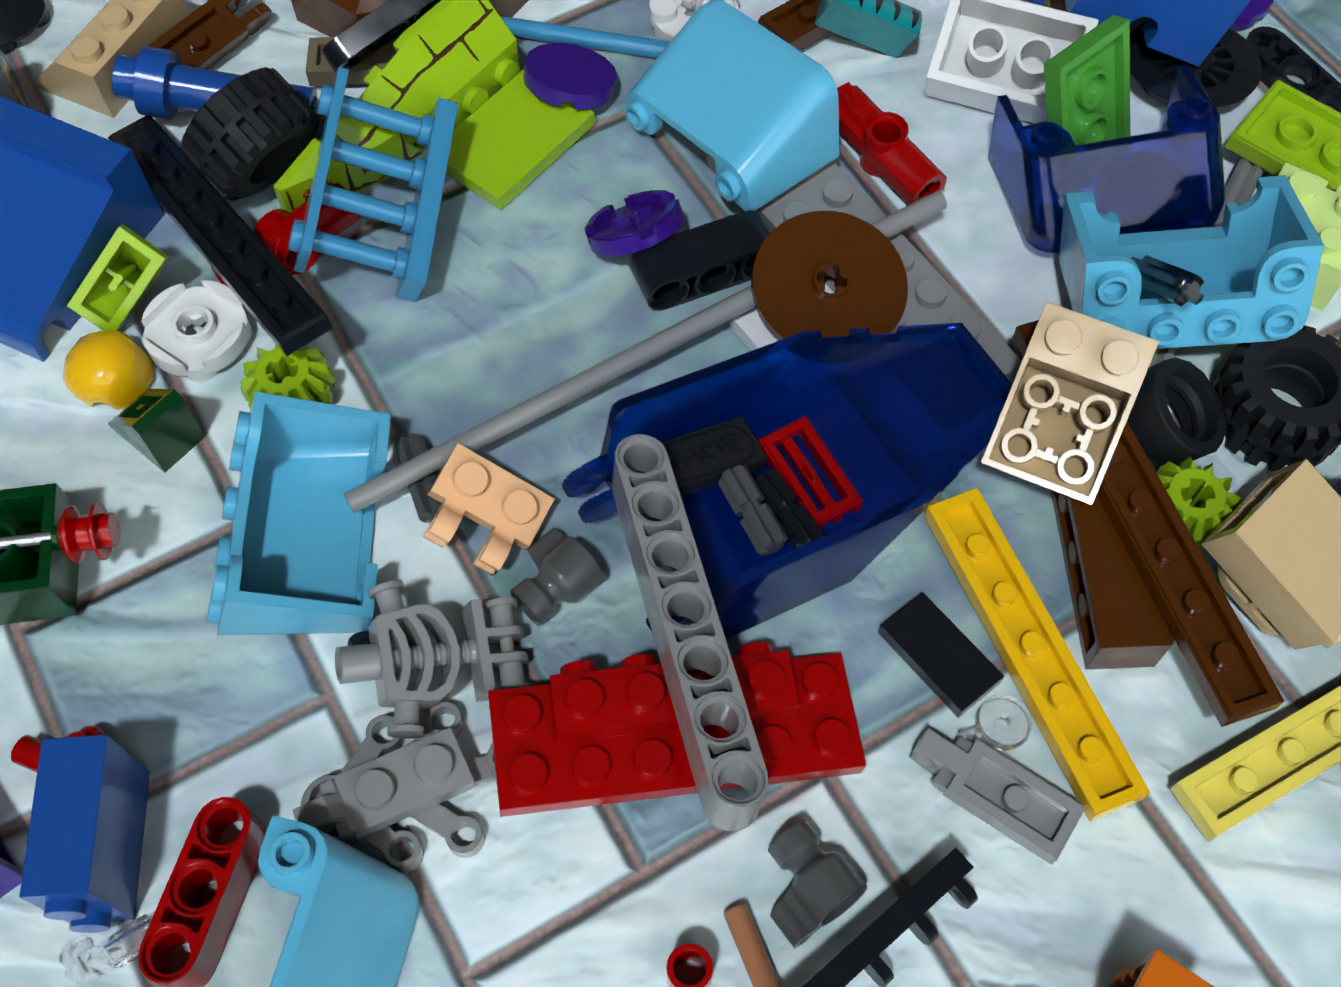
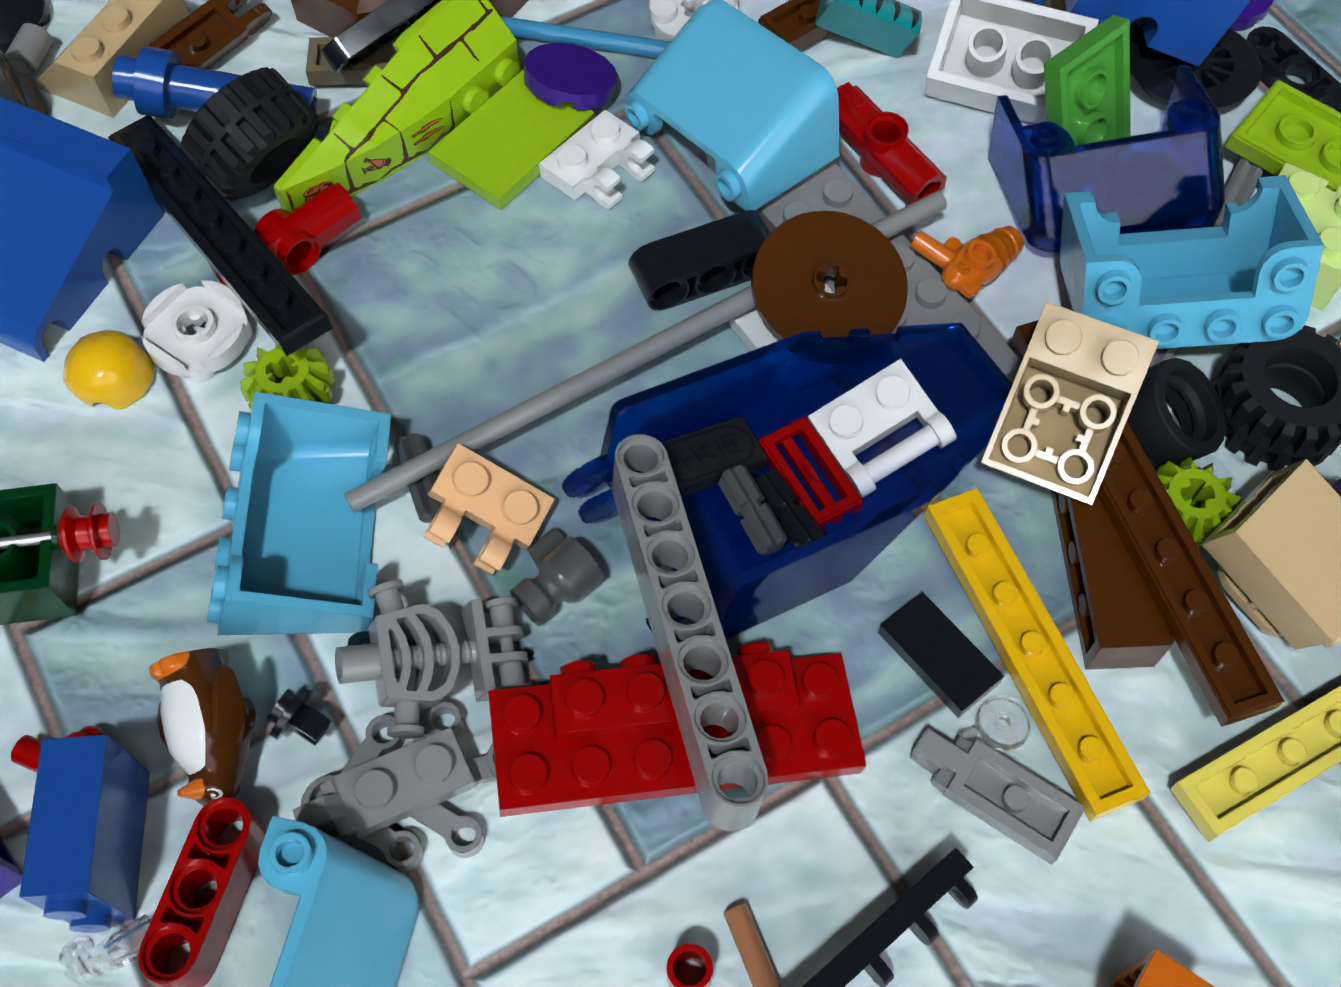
lime slope [67,224,168,331] -> none
dark green slope [108,389,205,473] -> none
dark azure fence [288,67,458,302] -> none
dark purple tile [584,190,685,257] -> none
dark grey piece [768,819,867,948] -> none
black axle [1131,255,1204,307] -> none
none -> light grey hinge [5,23,53,77]
none -> reddish brown animal [149,648,256,806]
none -> black plate [267,685,331,746]
none -> white plate [539,110,655,210]
none -> white plate [808,359,957,498]
none -> orange piece [909,226,1024,299]

